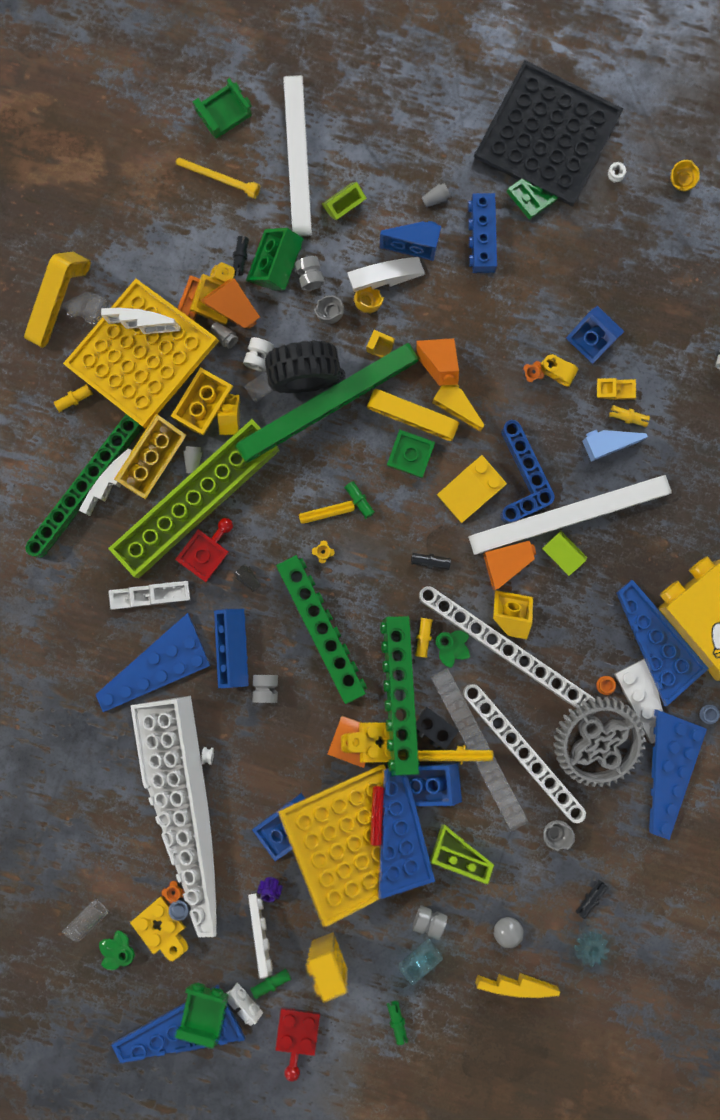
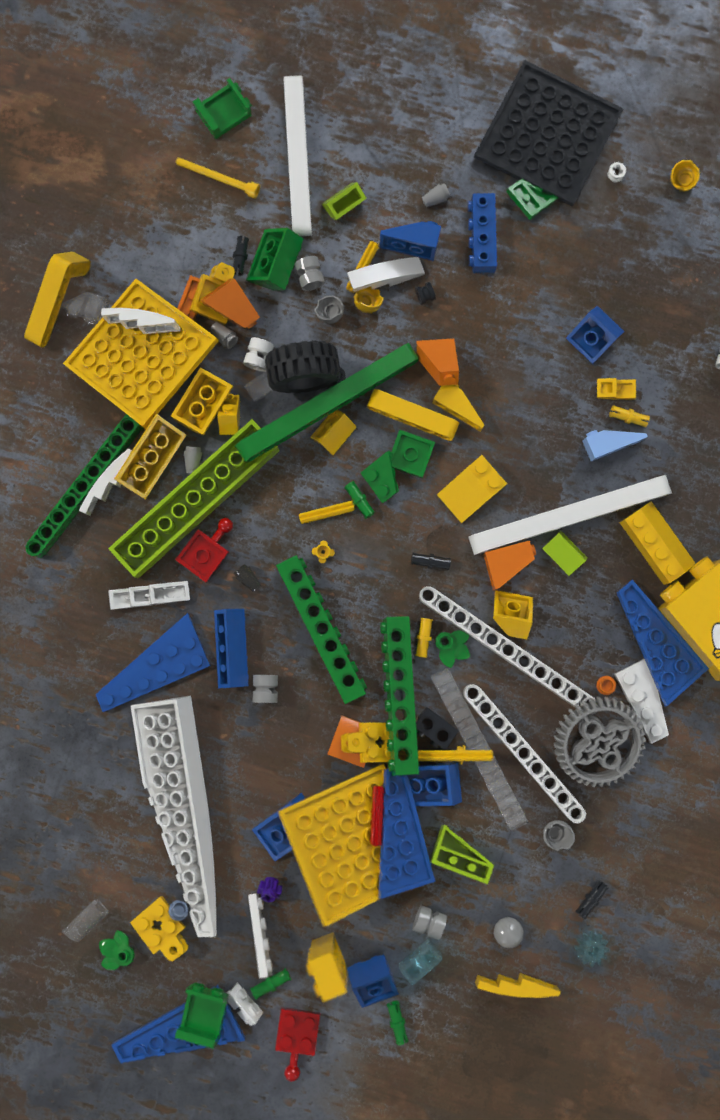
yellow pin [54,384,93,412] -> none
orange plate [162,881,185,904] -> none
white bush [201,747,214,765] -> none
yellow panel [366,330,395,358] -> none
blue beam [500,420,555,524] -> none
orange plate [523,361,545,382] -> none
yellow piece [541,354,579,387] -> none
blue wing [649,709,707,840] -> none
sand blue plate [699,705,720,724] -> none
none -> yellow panel [311,410,356,455]
none -> yellow axle [346,241,379,293]
none -> blue slope [347,954,399,1008]
none -> green wing [361,451,399,503]
none -> black wheel [415,282,436,305]
none -> yellow slope [619,501,695,585]

